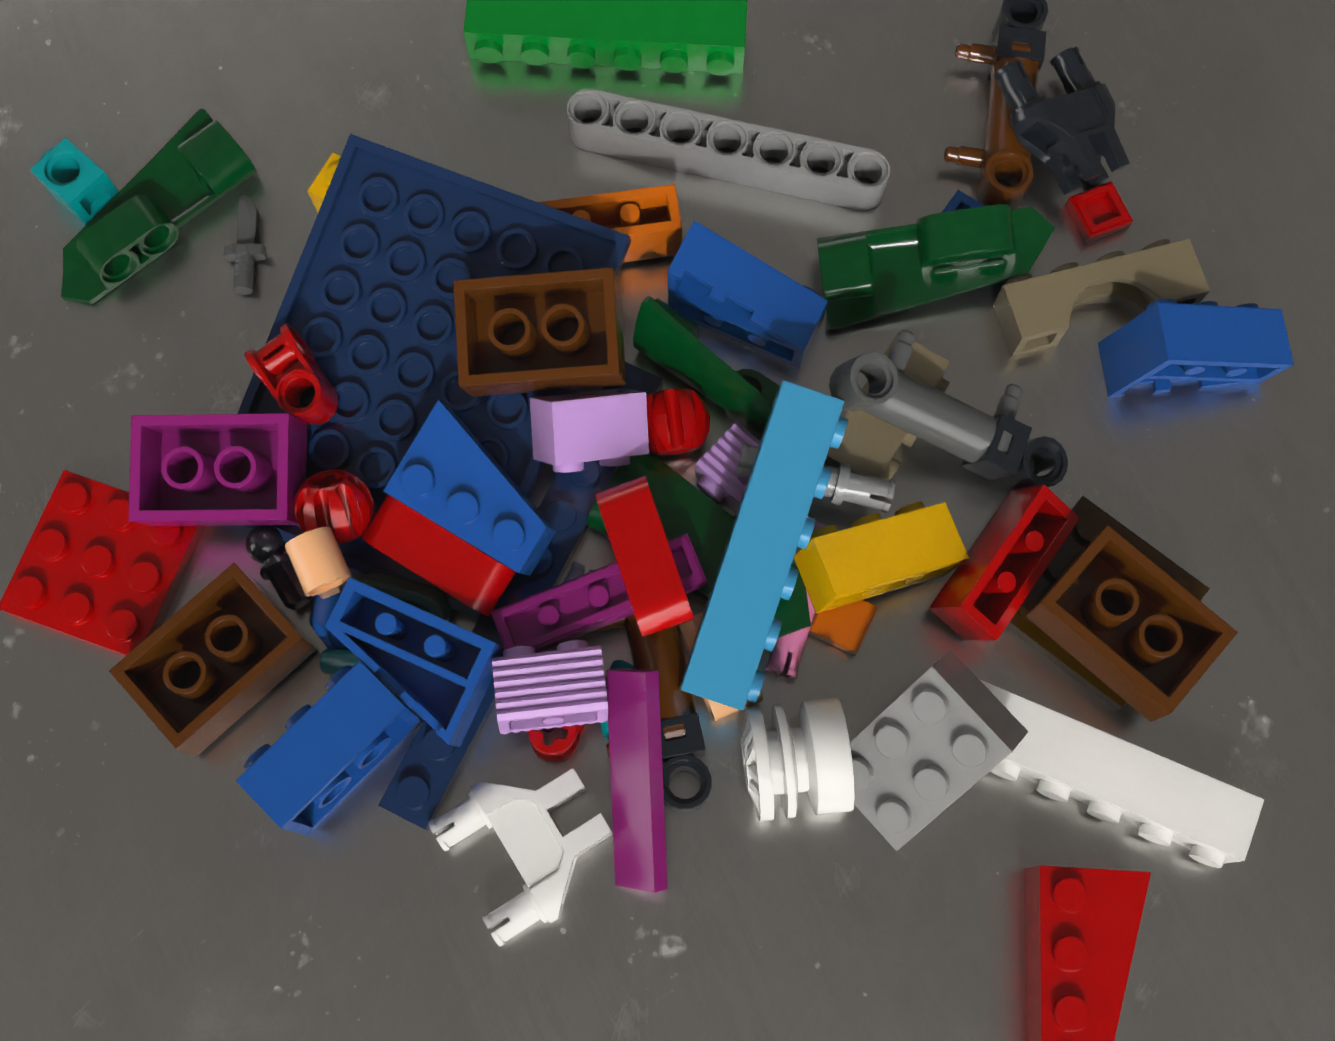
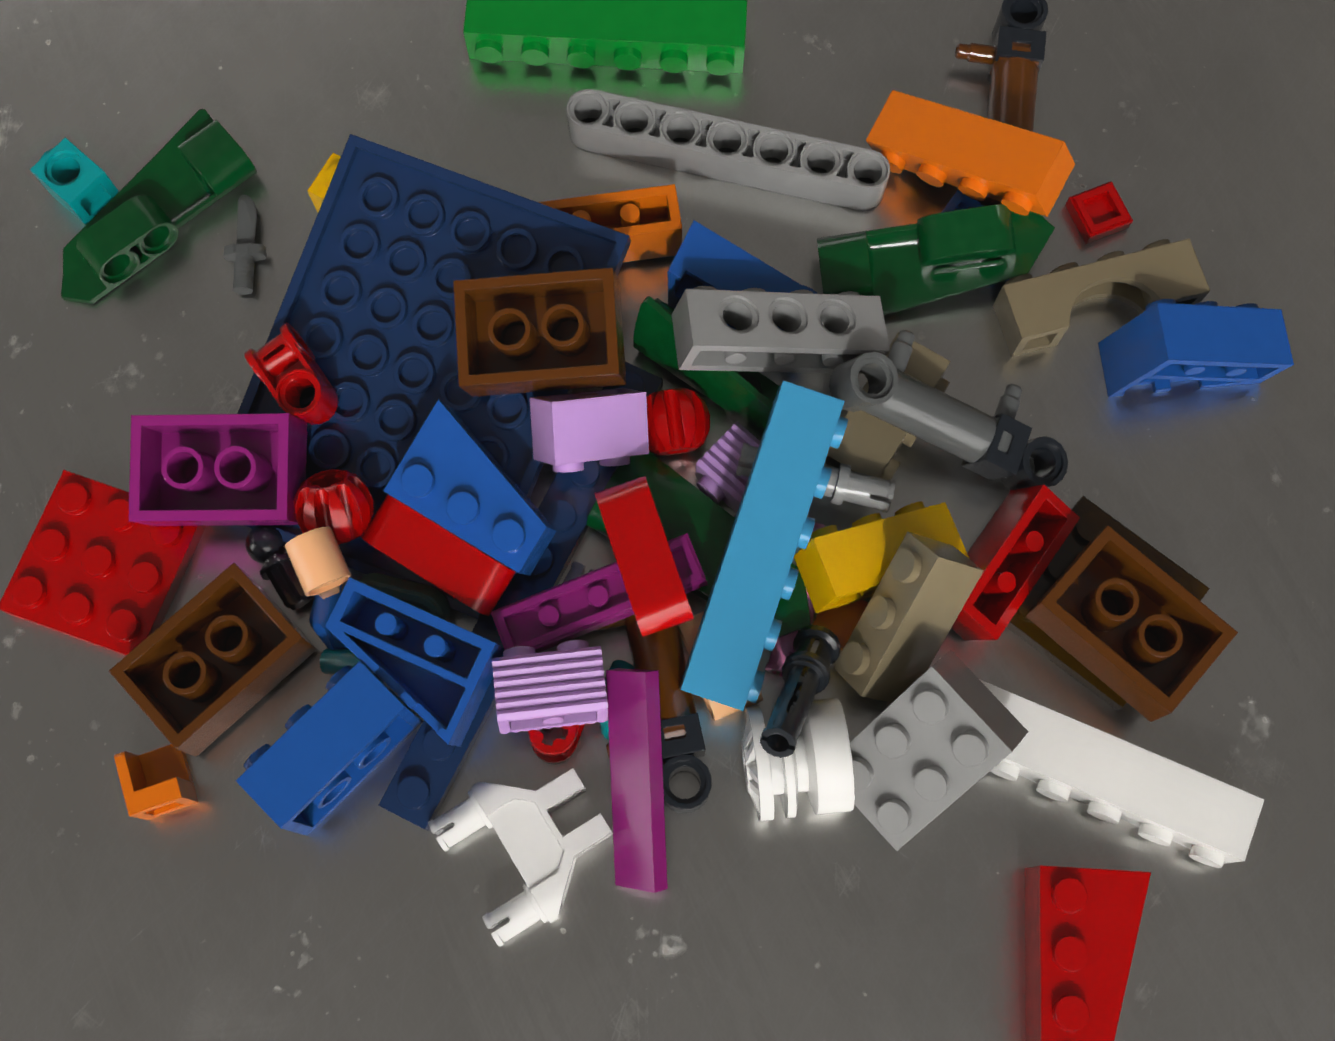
black connector [993,46,1130,195] -> none
none -> orange panel [114,744,198,820]
none -> light grey brick [672,286,890,374]
none -> black pin [760,625,841,758]
none -> dark tan brick [833,532,984,703]
none -> orange brick [866,90,1075,217]

